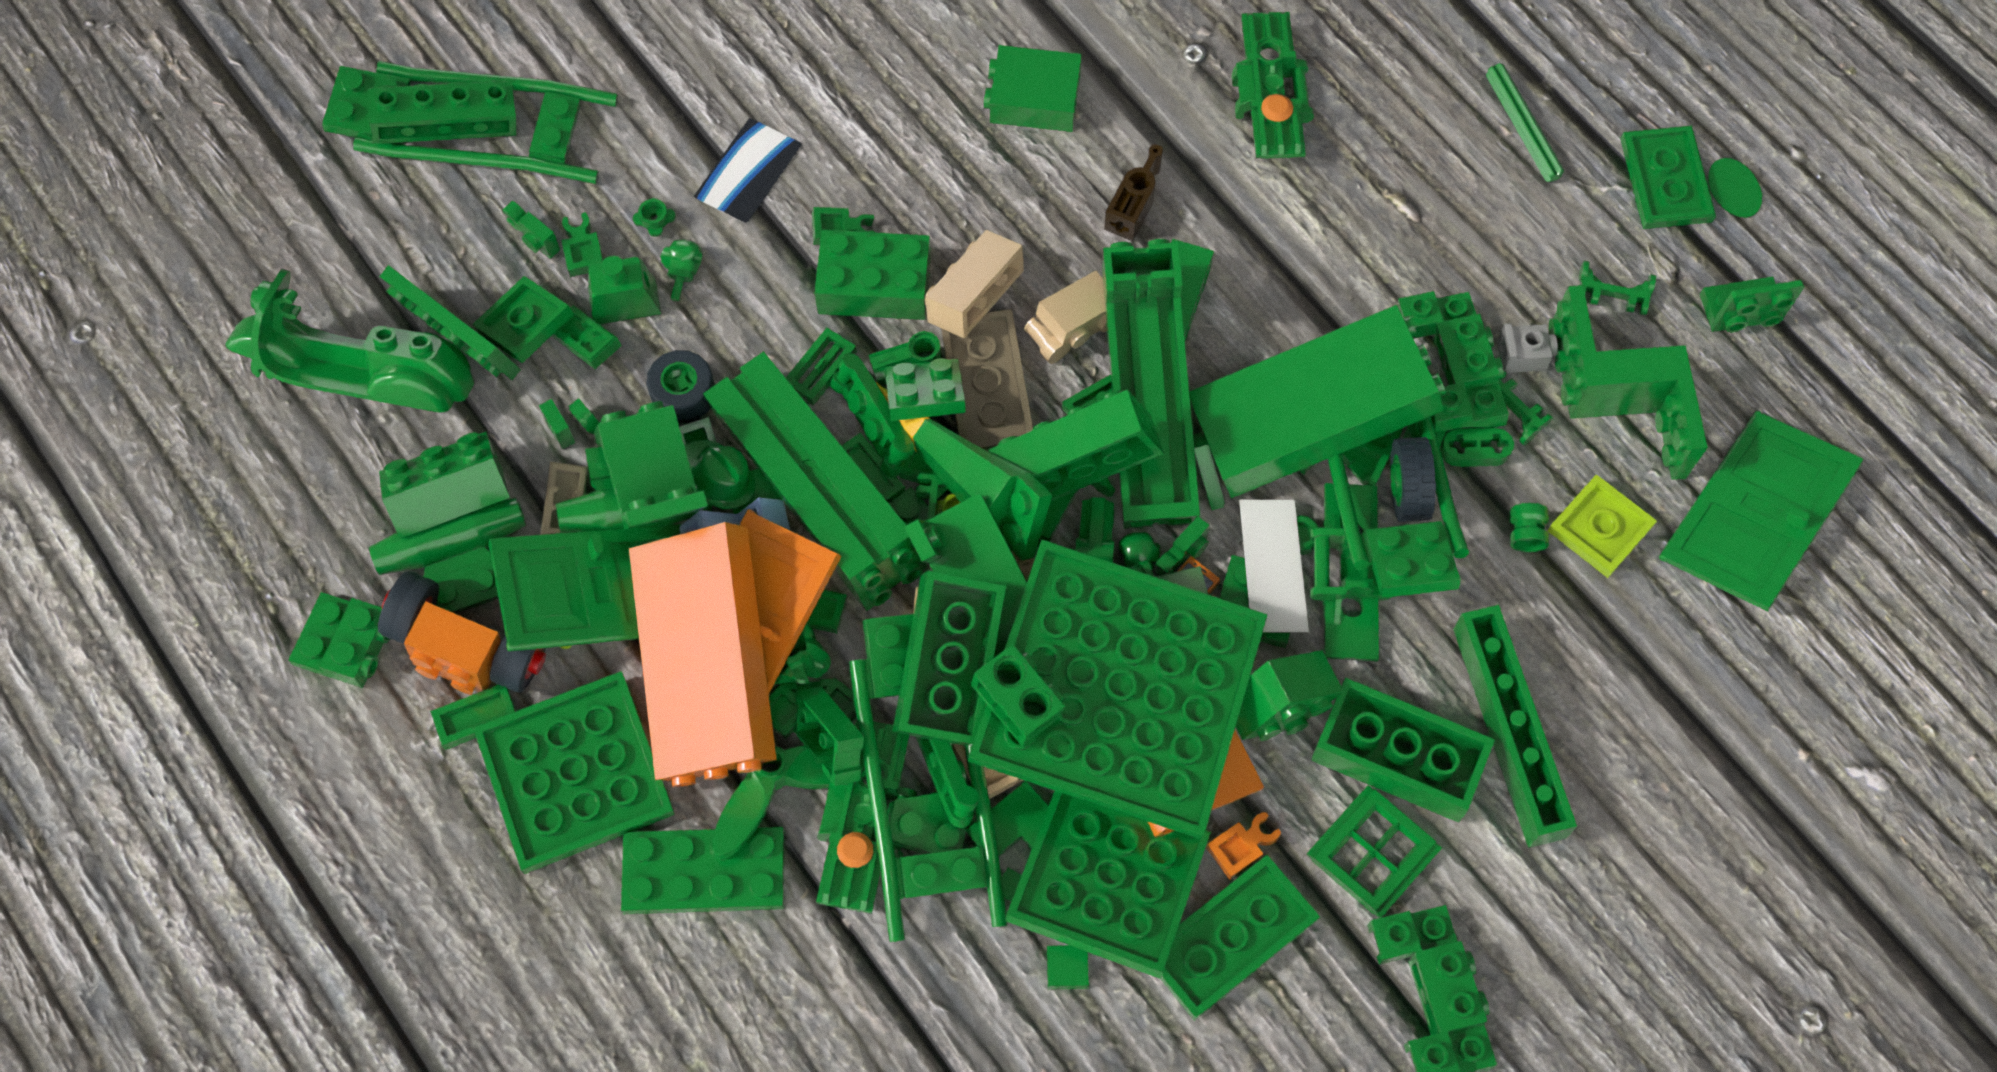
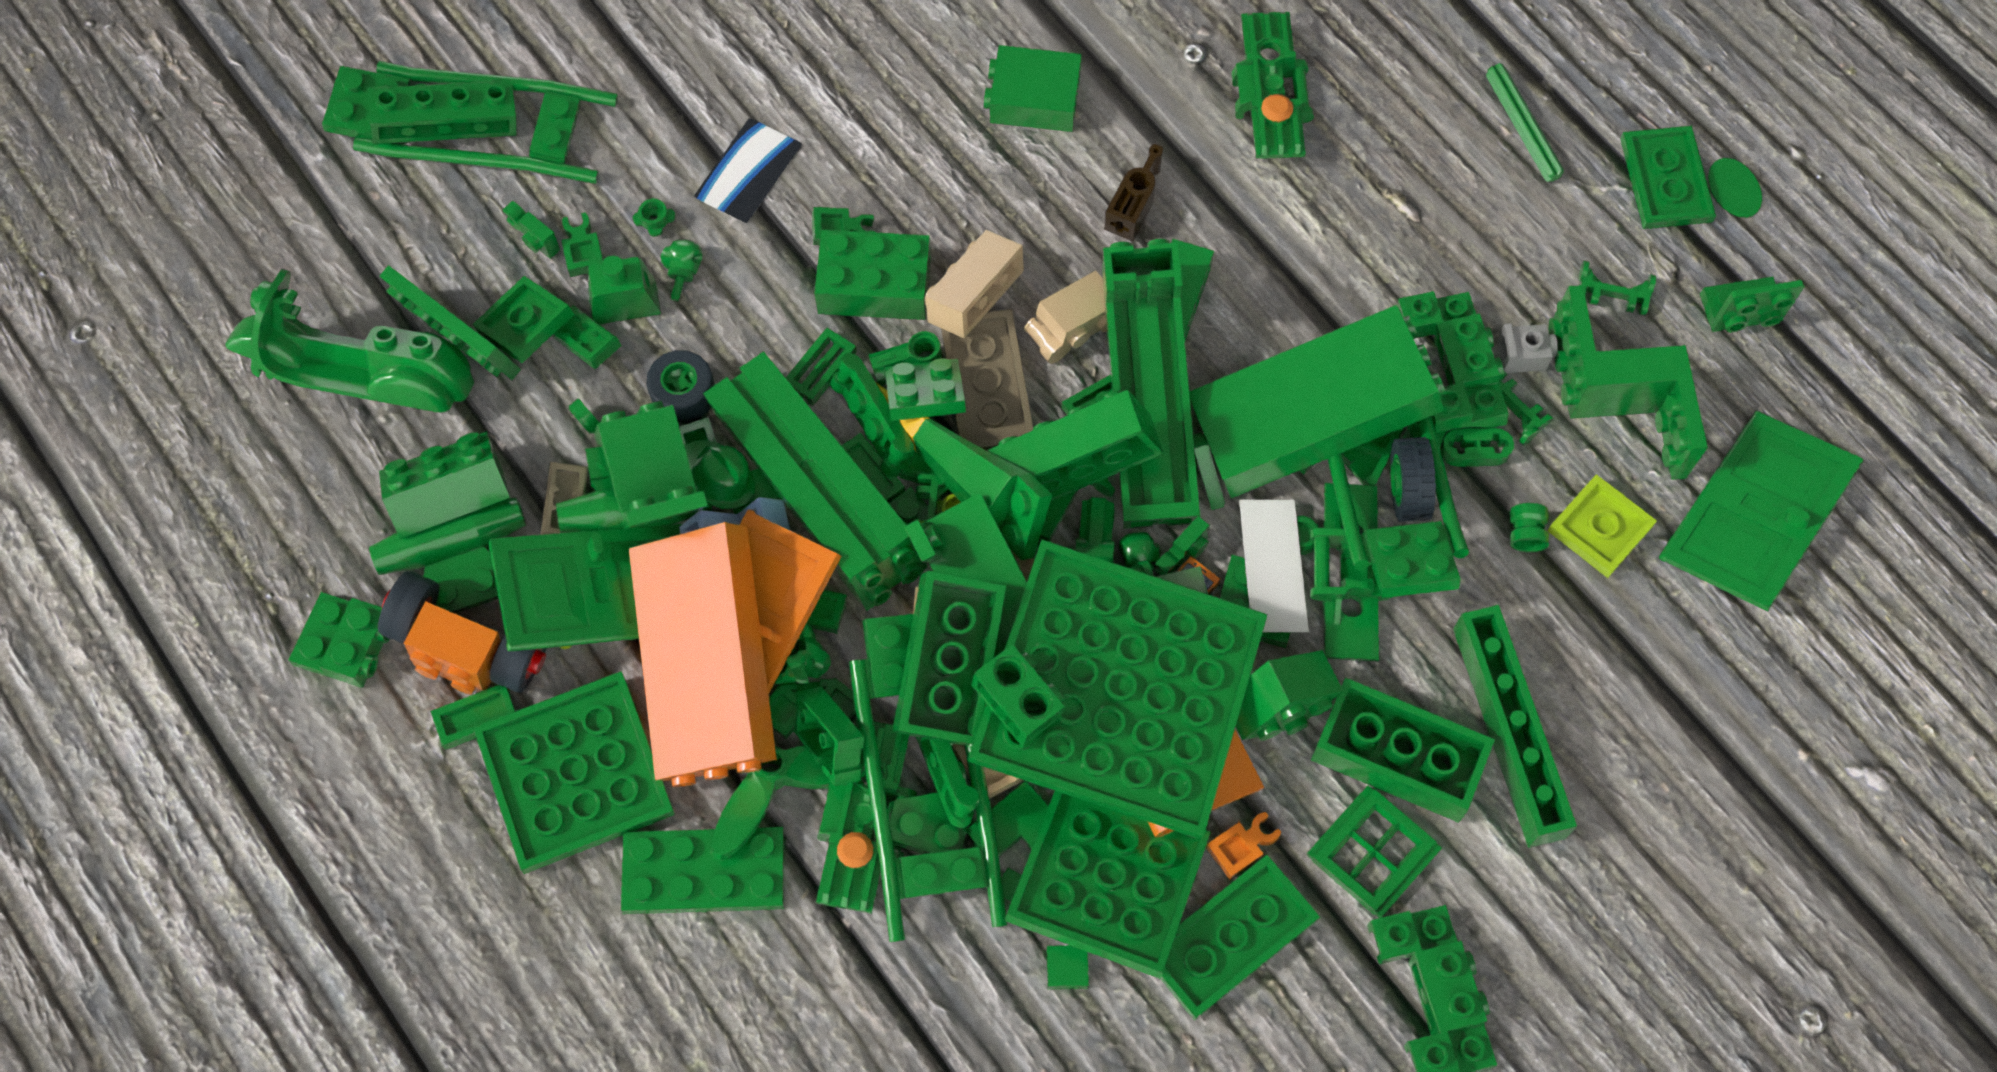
green tile [539,399,575,450] -> none

